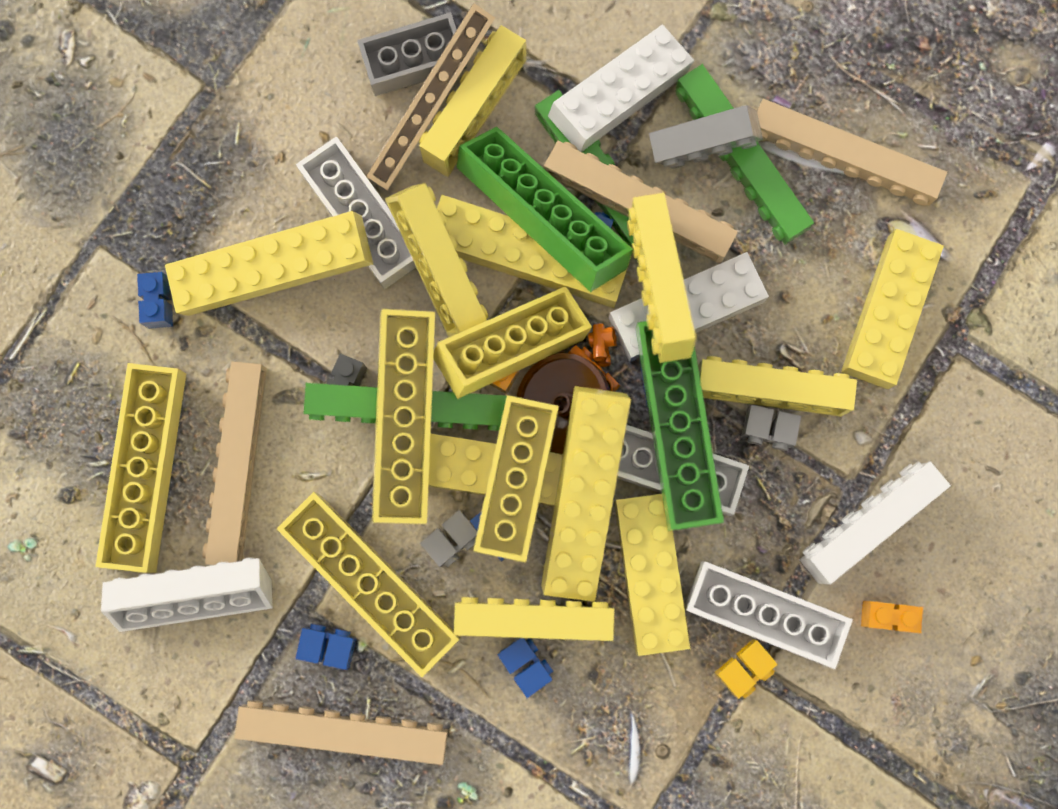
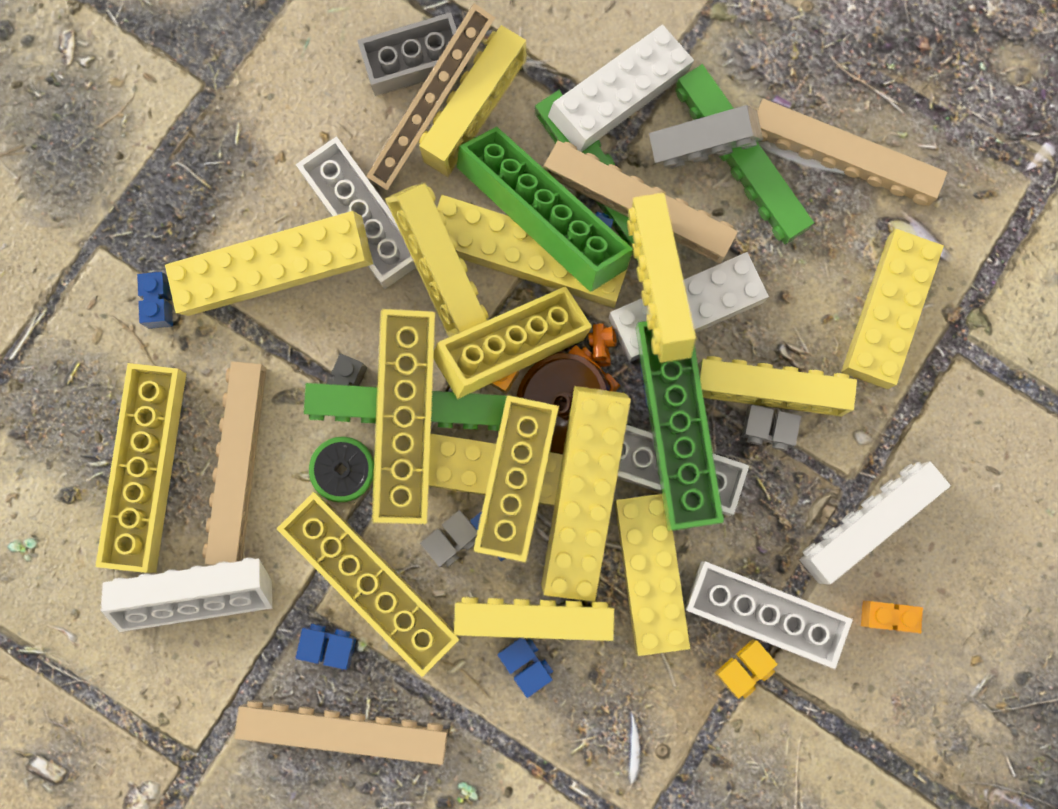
none -> black wheel [309,437,374,502]

